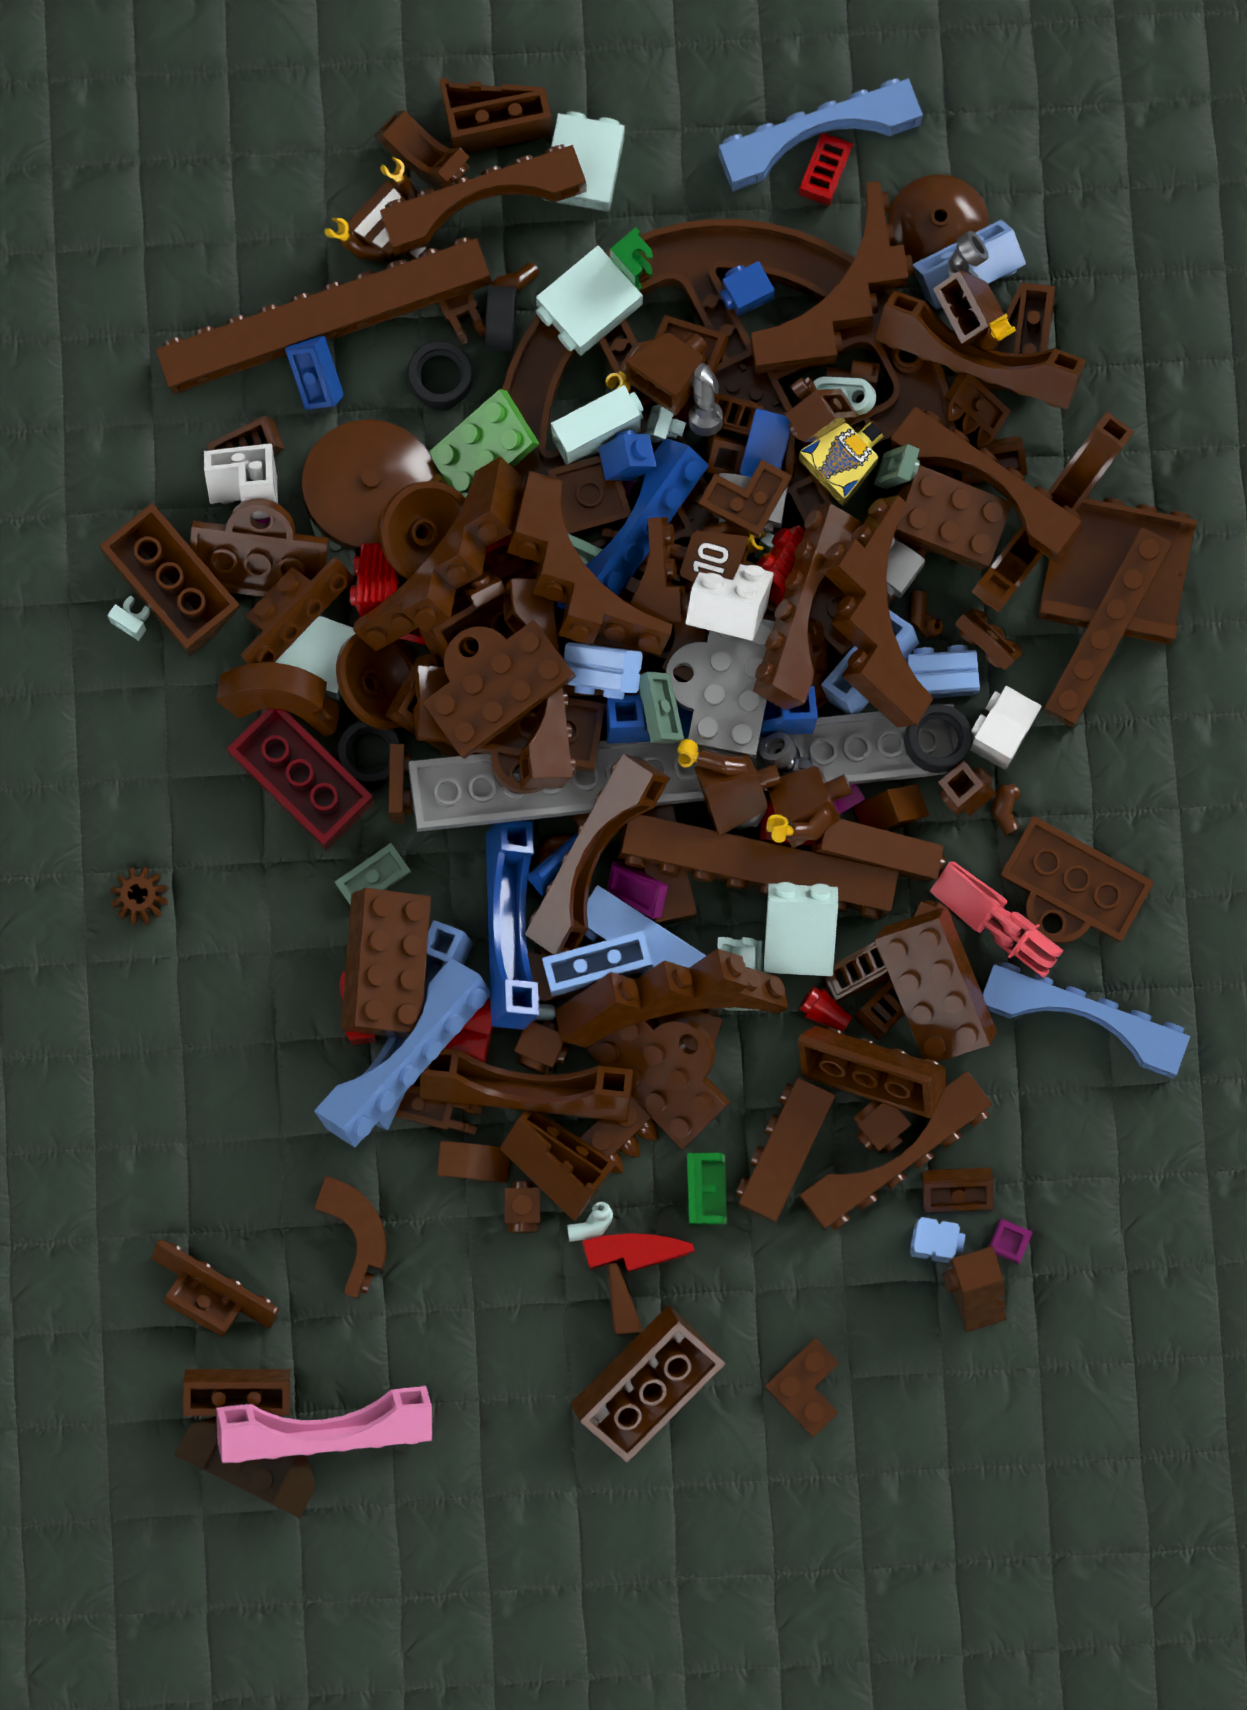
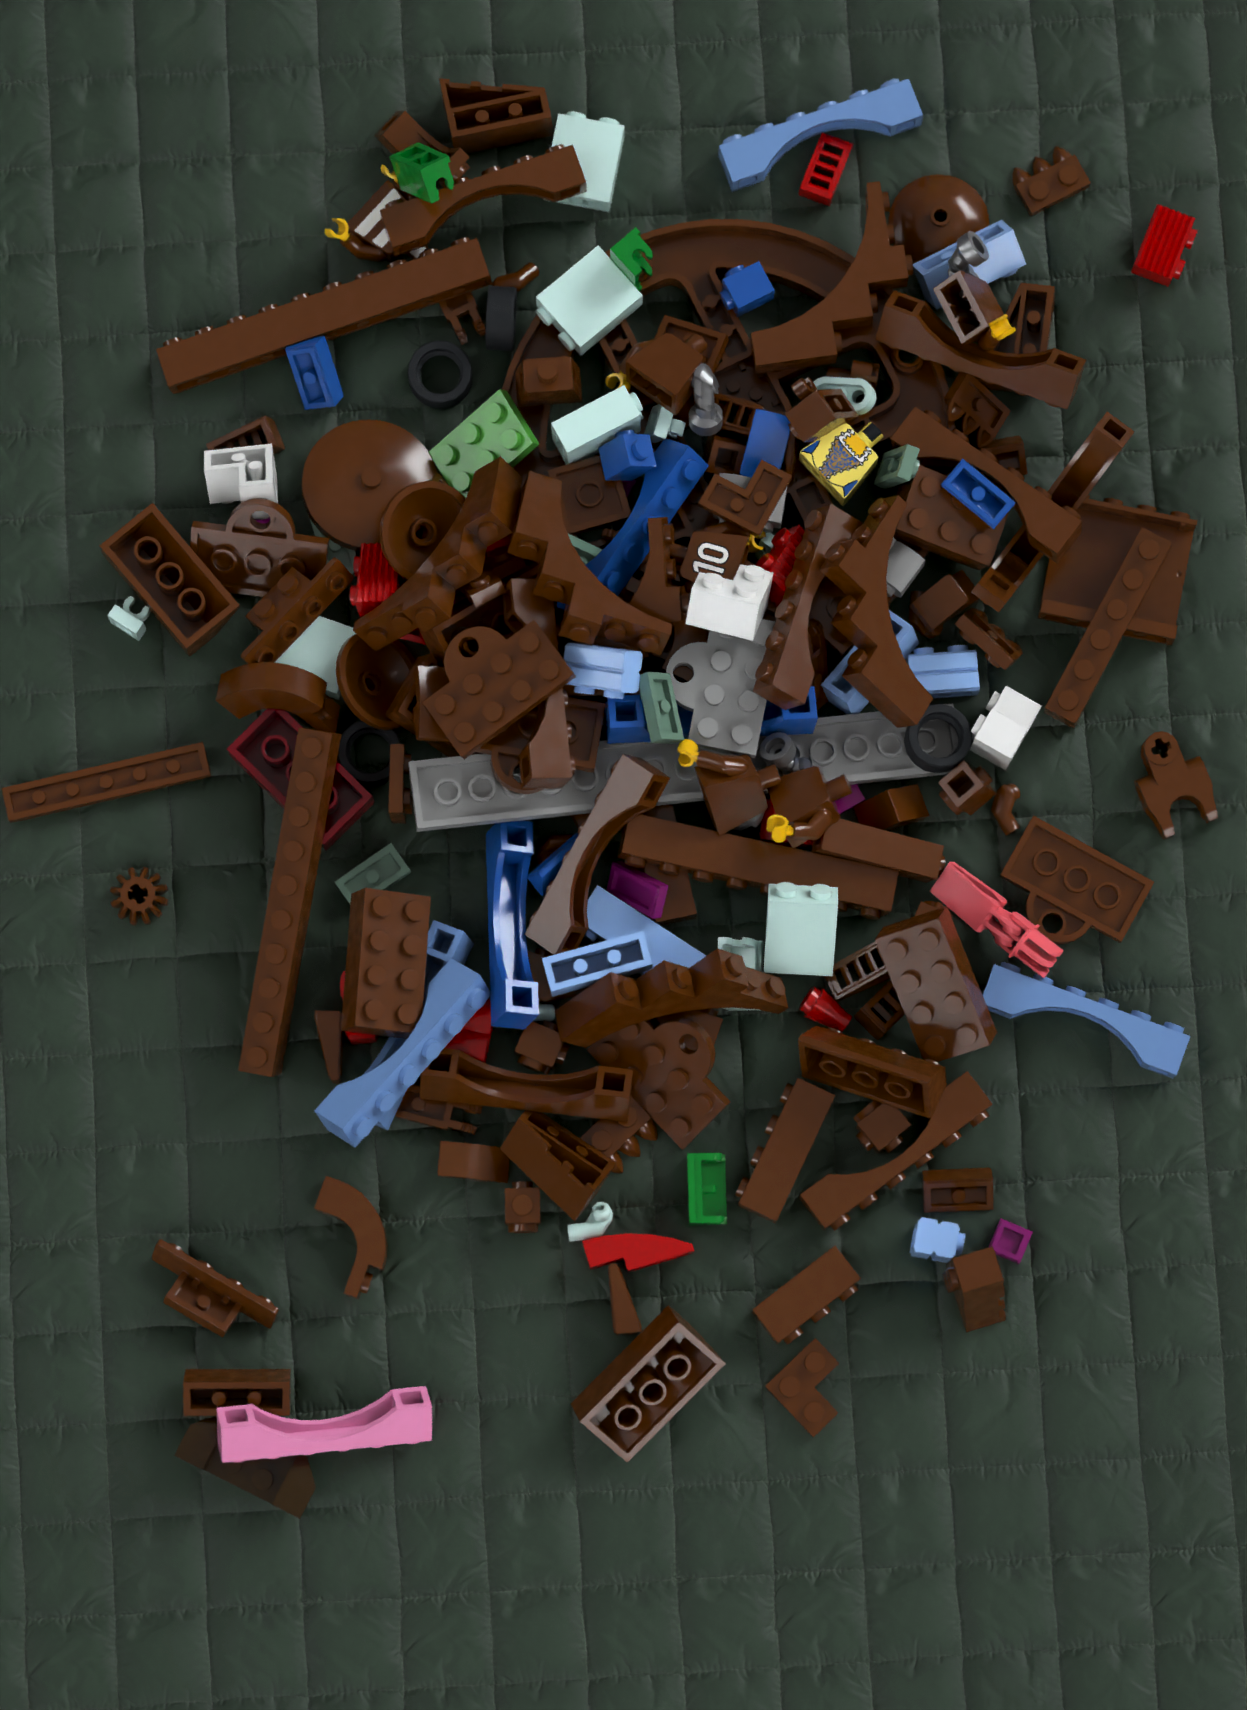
none -> reddish brown plate [2,742,211,823]
none -> reddish brown brick [238,728,342,1077]
none -> reddish brown slope [314,1010,344,1084]
none -> green hinge [389,142,454,204]
none -> reddish brown torso [515,356,582,407]
none -> reddish brown brick [751,1246,861,1345]
none -> reddish brown slope [909,570,980,632]
none -> blue slope [940,459,1016,530]
none -> reddish brown plate [1012,146,1091,217]
none -> red brick [1131,204,1198,287]
none -> reddish brown piece [1134,731,1218,840]

